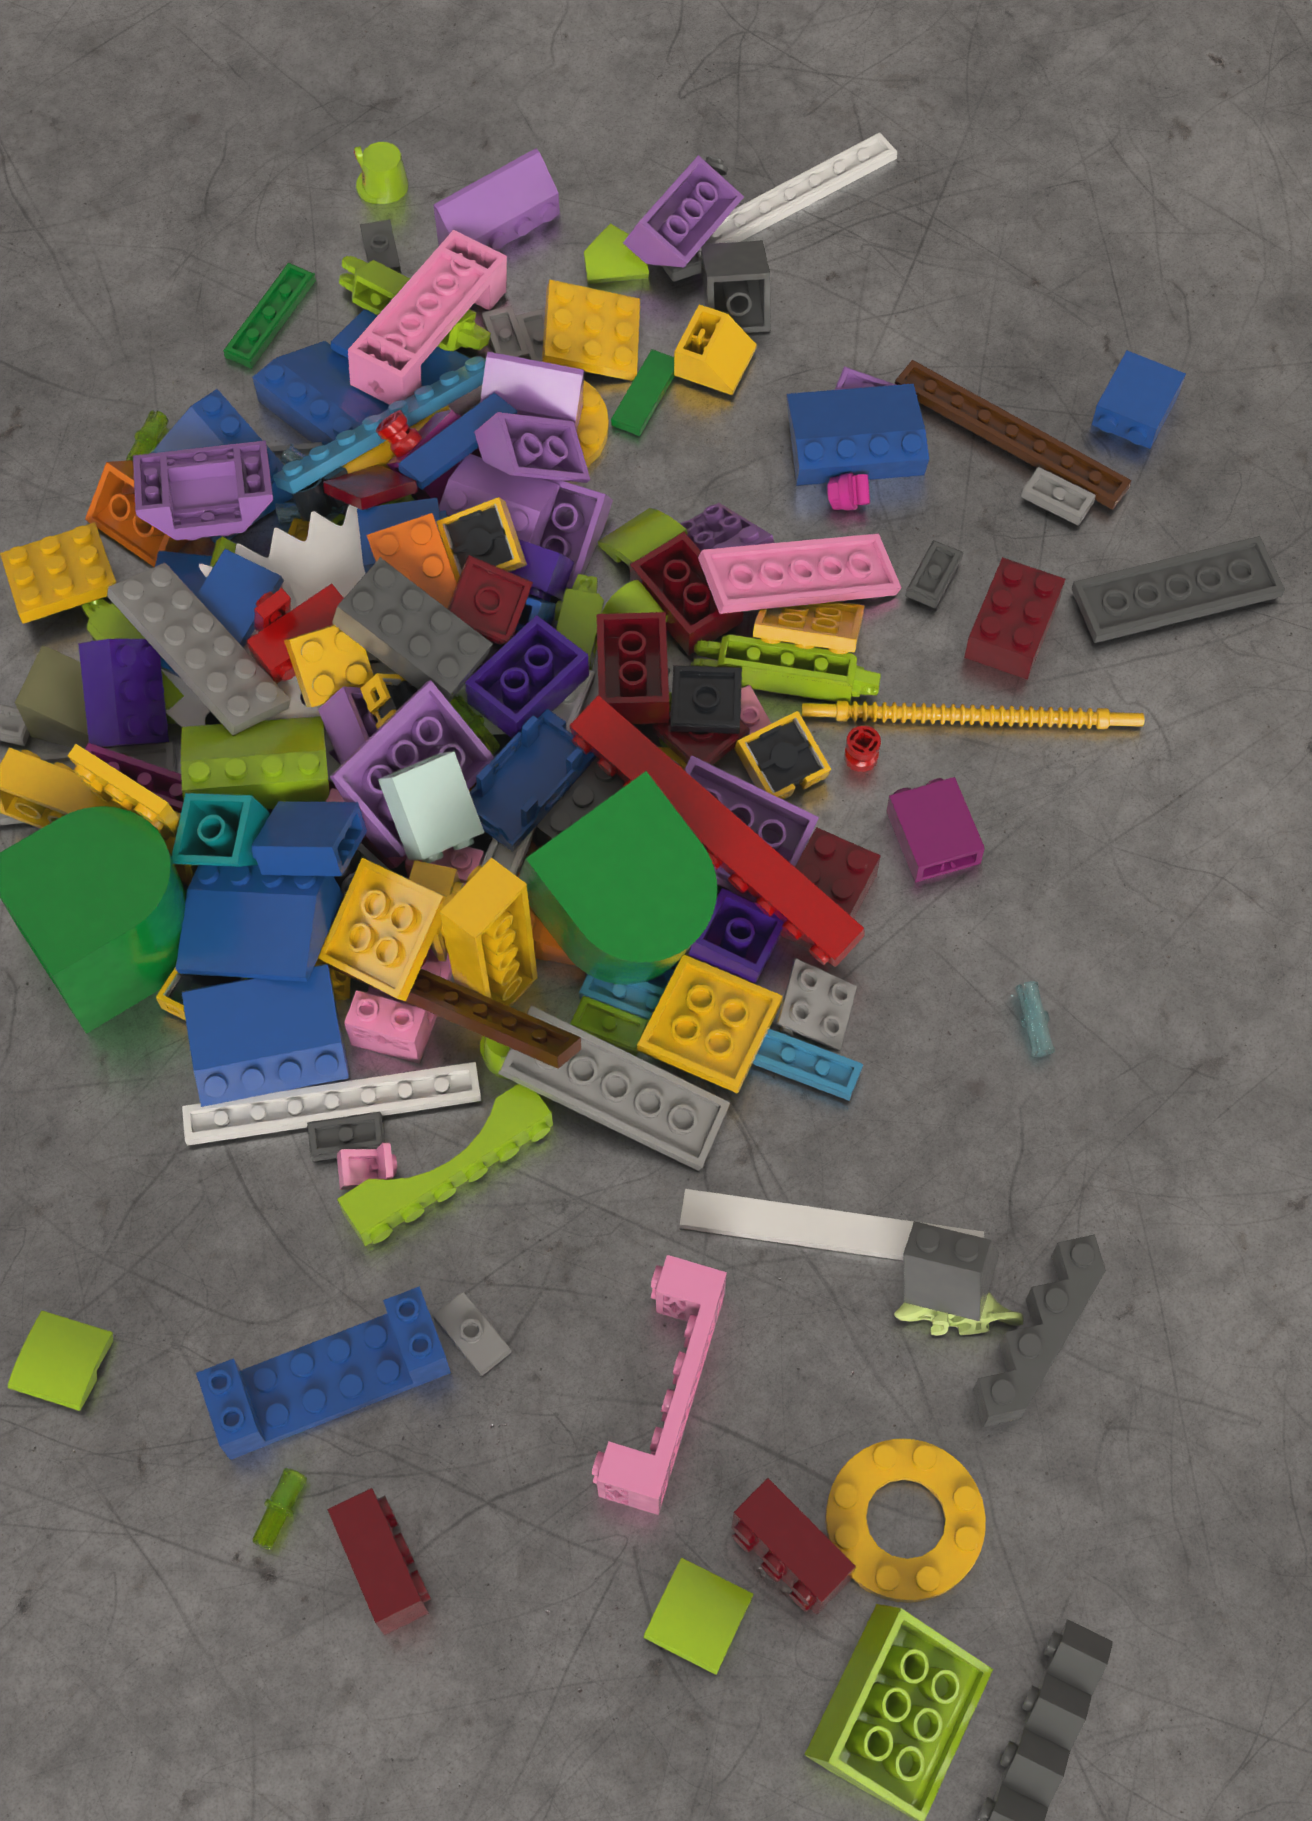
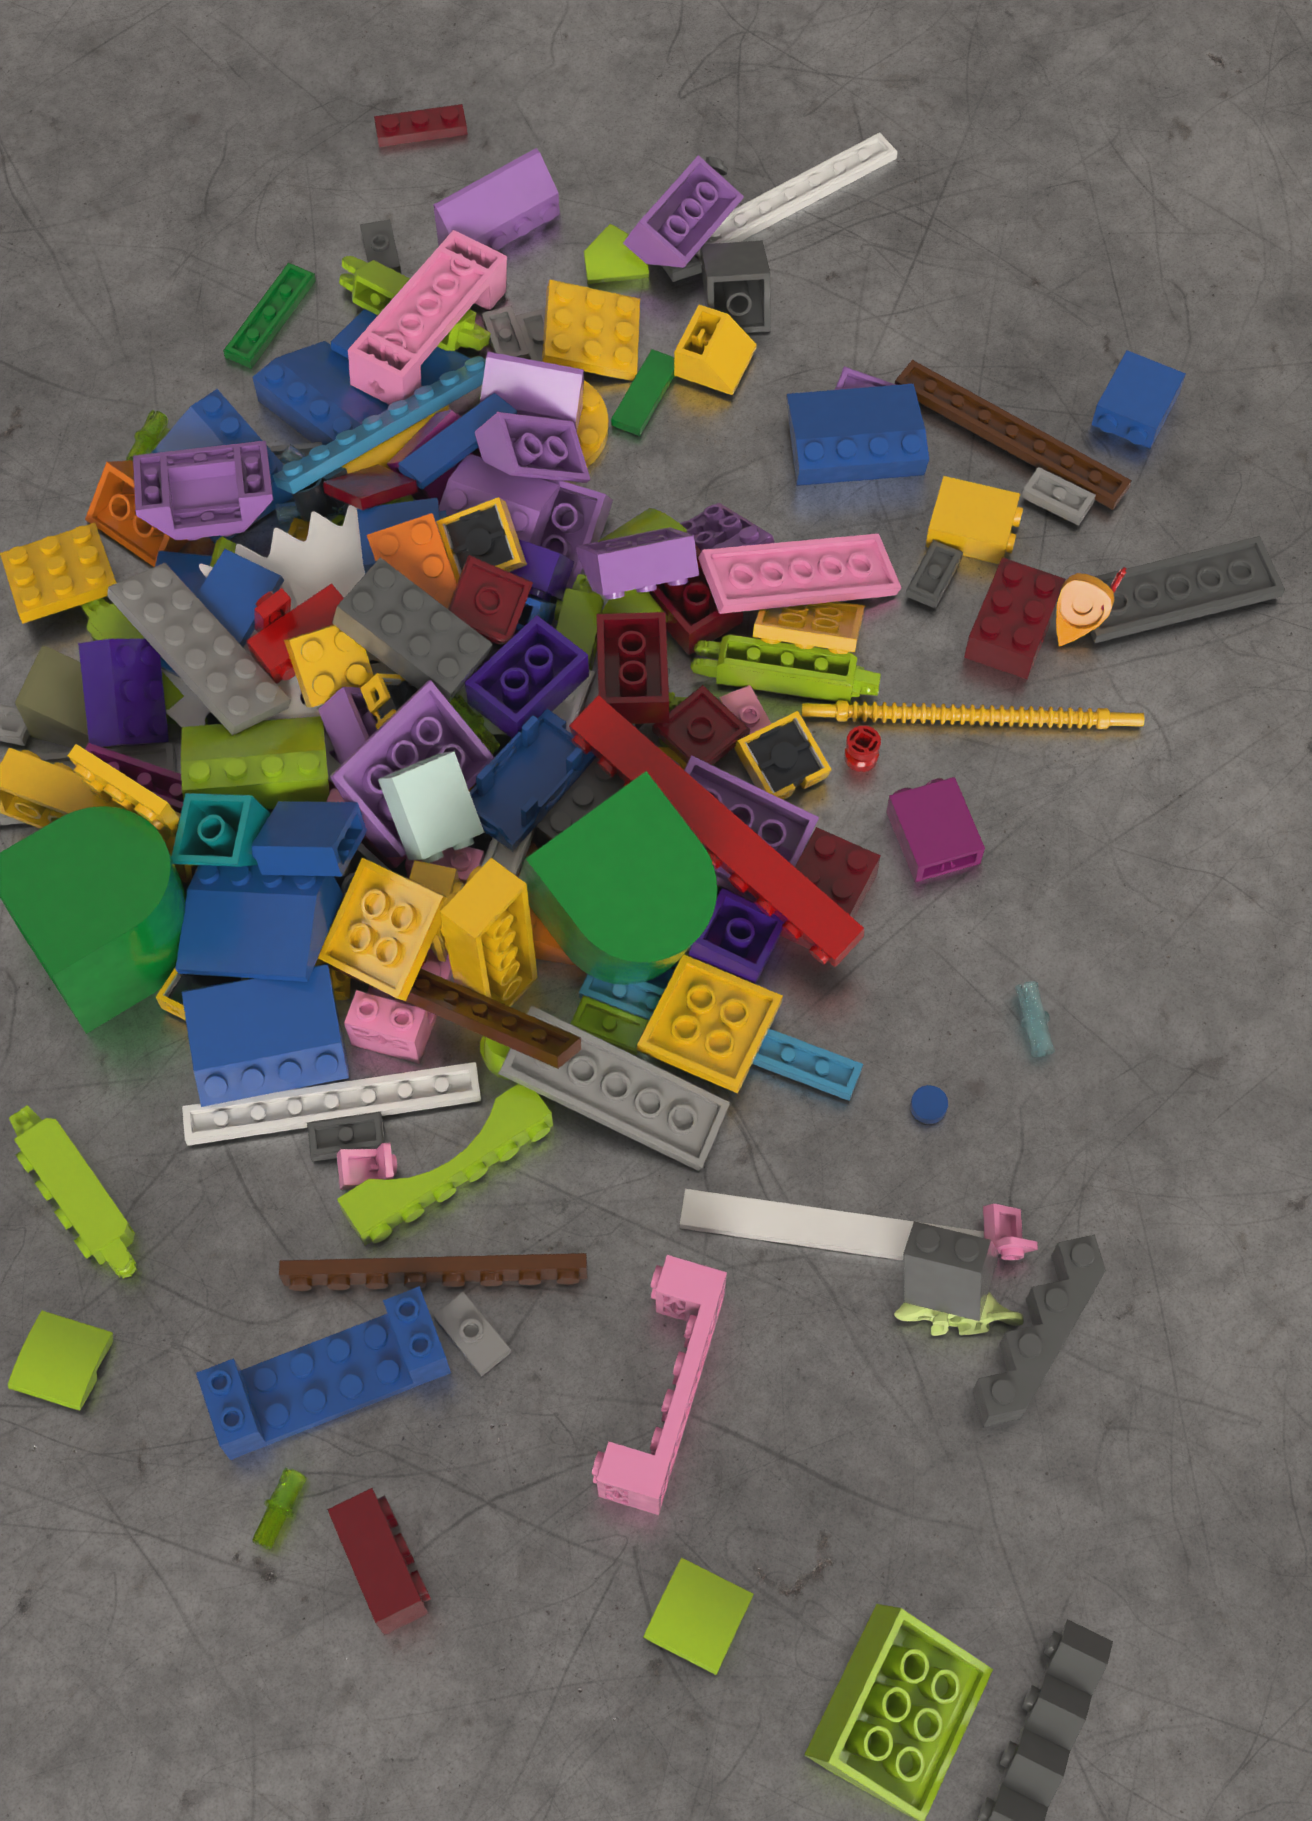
lime hat [354,142,409,204] -> none
red wheel [376,410,422,457] -> none
black tile [670,665,742,734] -> none
dark red brick [731,1478,856,1615] -> none
light grey hinge [777,958,857,1051] -> none
yellow plate [825,1439,986,1603] -> none
dark pink piece [827,473,870,511] -> none
none -> lime hinge [9,1105,137,1279]
none -> reddish brown plate [279,1253,588,1291]
none -> dark red plate [374,104,468,147]
none -> medium lavender slope [576,527,699,599]
none -> blue tile [910,1085,948,1124]
none -> yellow brick [925,476,1024,564]
none -> bright pink bracket [983,1203,1038,1260]
none -> light orange piece [1056,567,1127,647]

